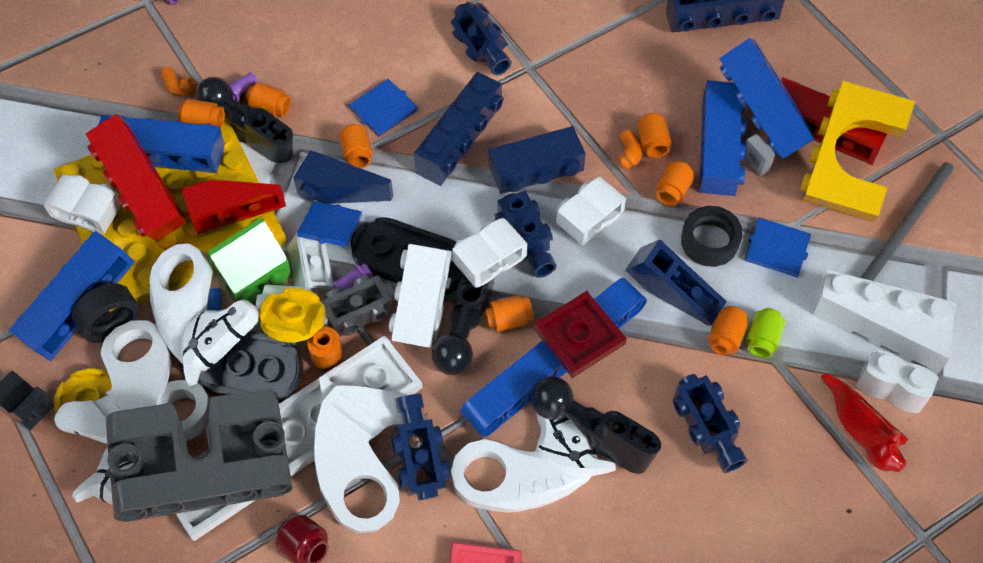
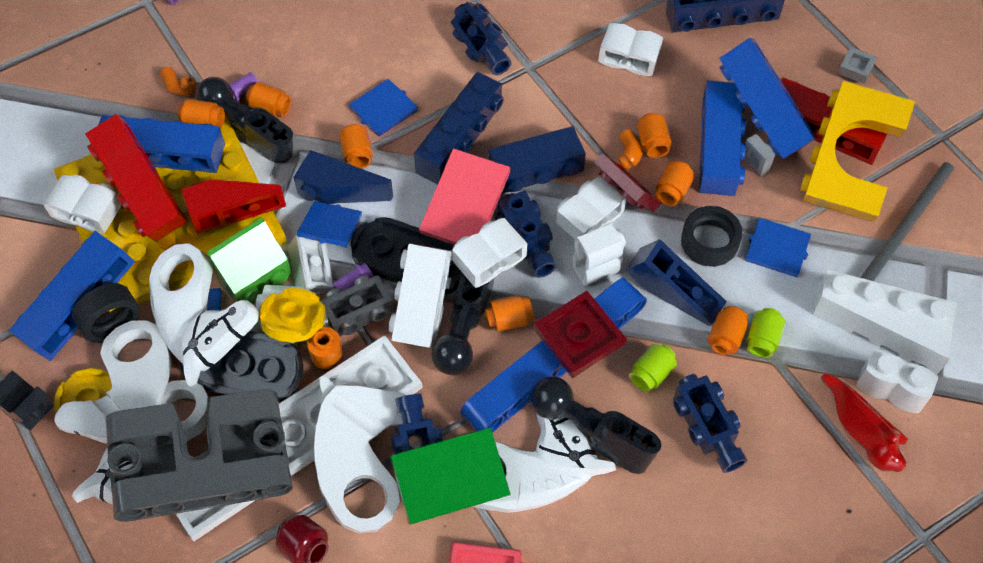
none -> green tile [390,428,511,525]
none -> coral tile [419,149,510,245]
none -> white brick [573,223,626,286]
none -> dark red plate [594,153,662,212]
none -> white brick [598,23,663,76]
none -> lime brick [629,344,677,392]
none -> light grey plate [838,47,877,84]

